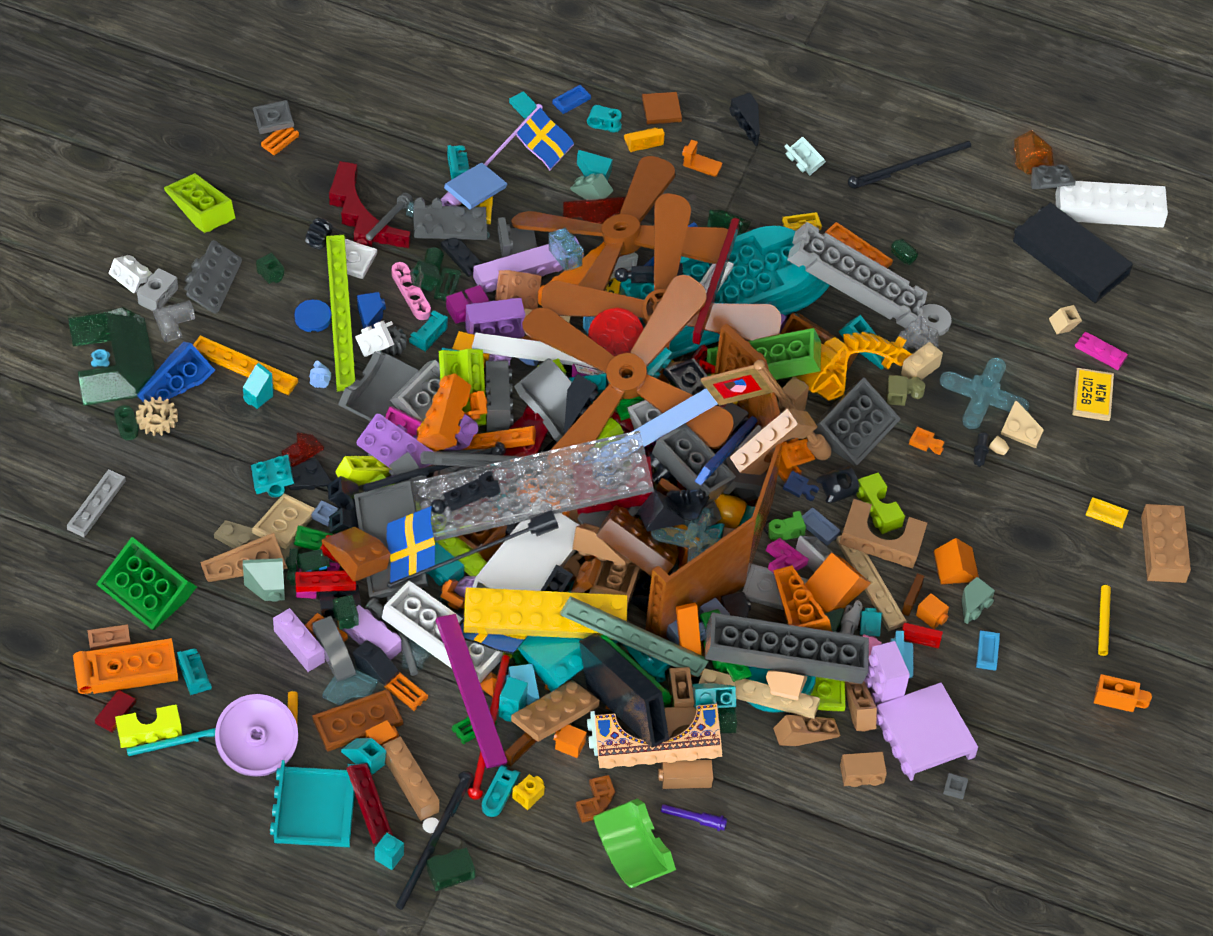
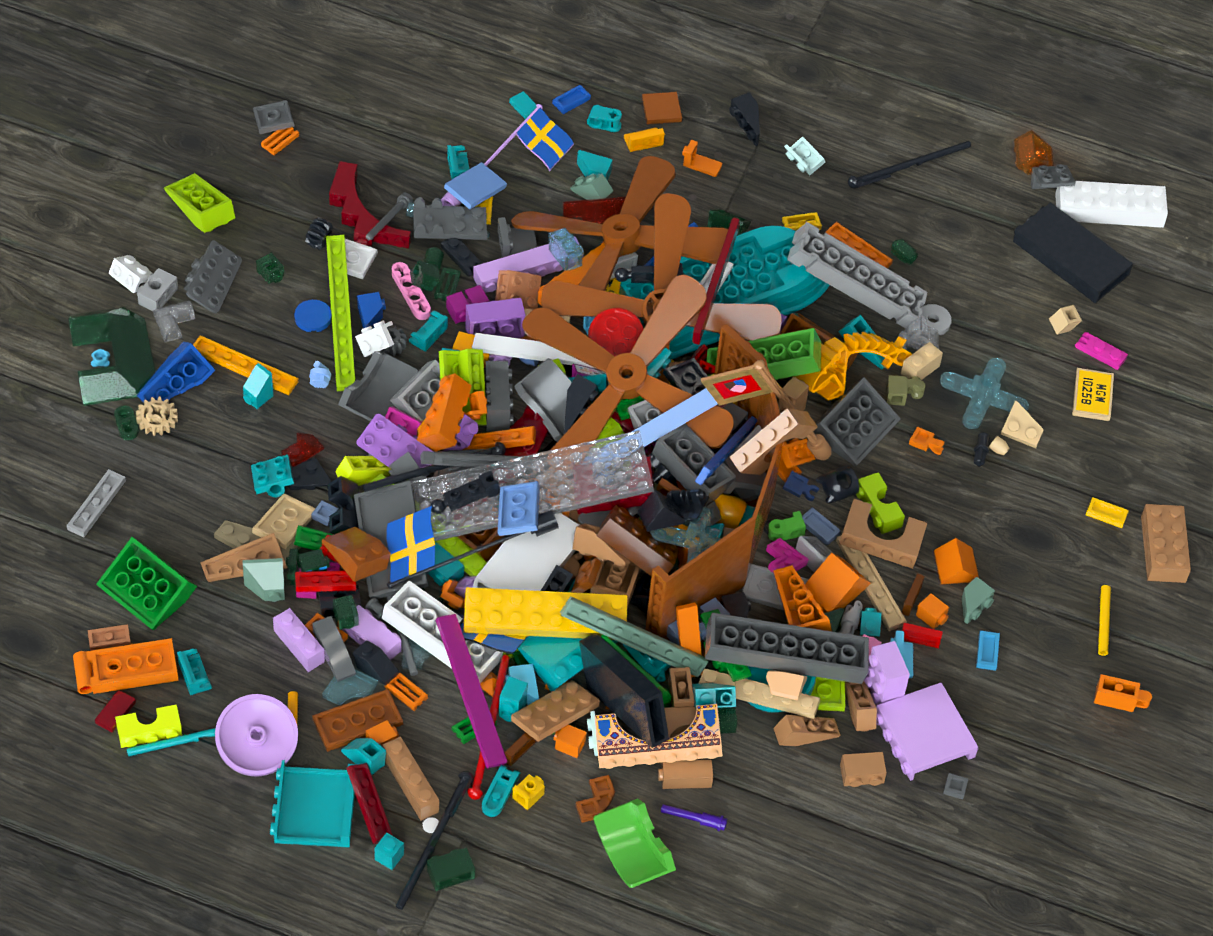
none -> medium blue tile [497,481,540,536]

